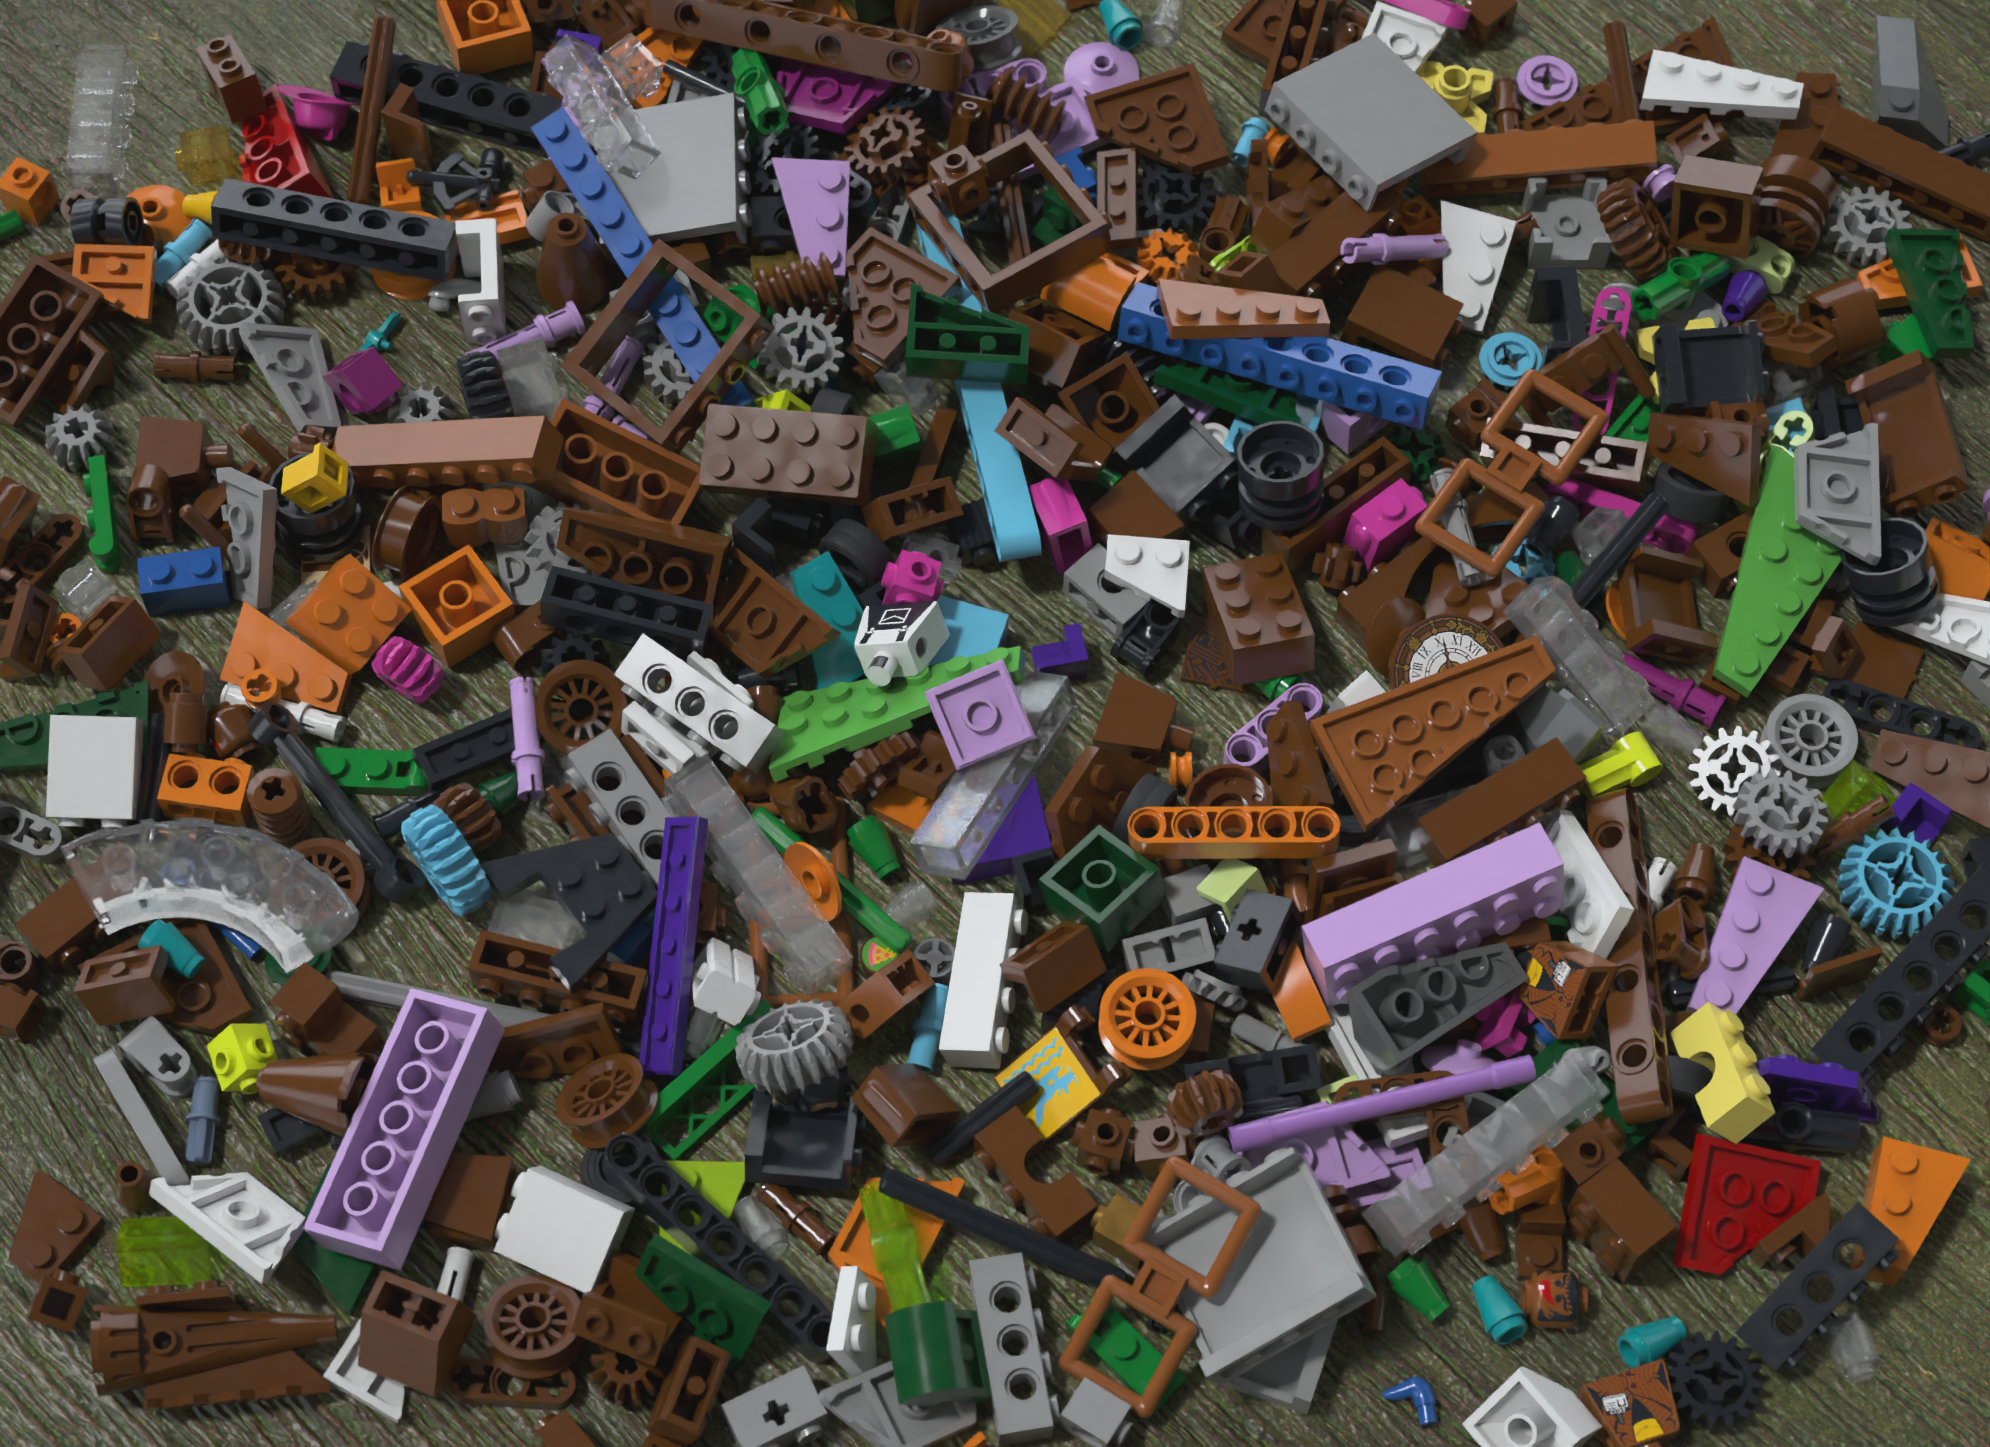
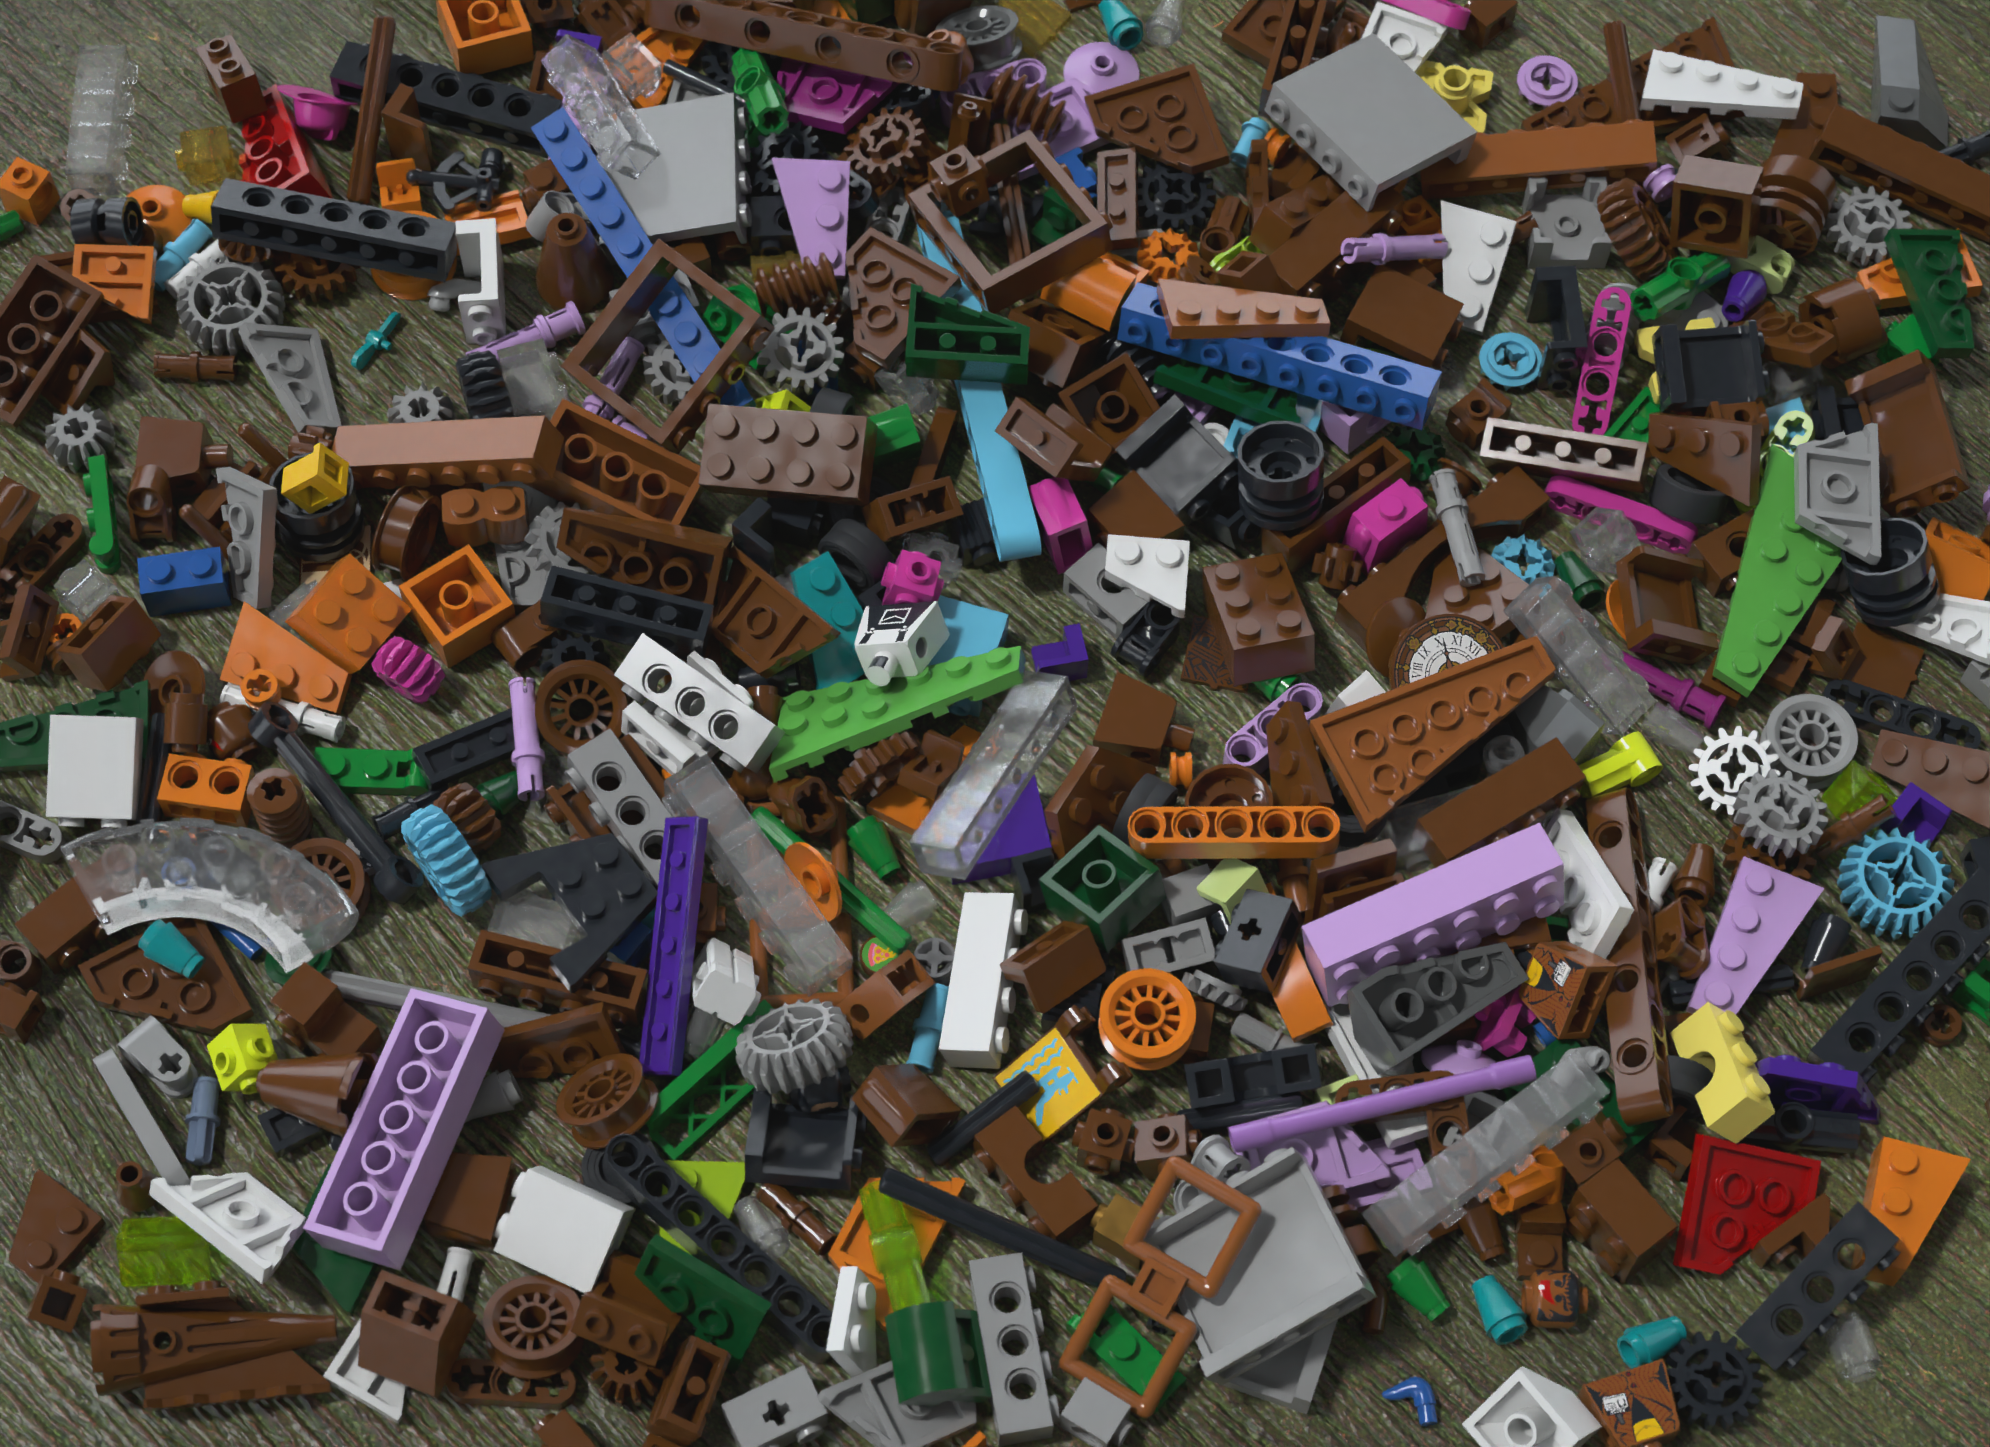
reddish brown panel [74,945,176,1026] -> none
magenta brick [322,347,403,415] -> none
lavender tile [924,659,1036,771] -> none
reddish brown gear [1166,1070,1244,1139] -> none
dark orange bar [1415,369,1609,577] -> none
reddish brown pin [1492,77,1523,134] -> none
reddish brown plate [1513,323,1656,428] -> none
black cone [1525,496,1580,558] -> none
black axle [1551,492,1670,627] -> none

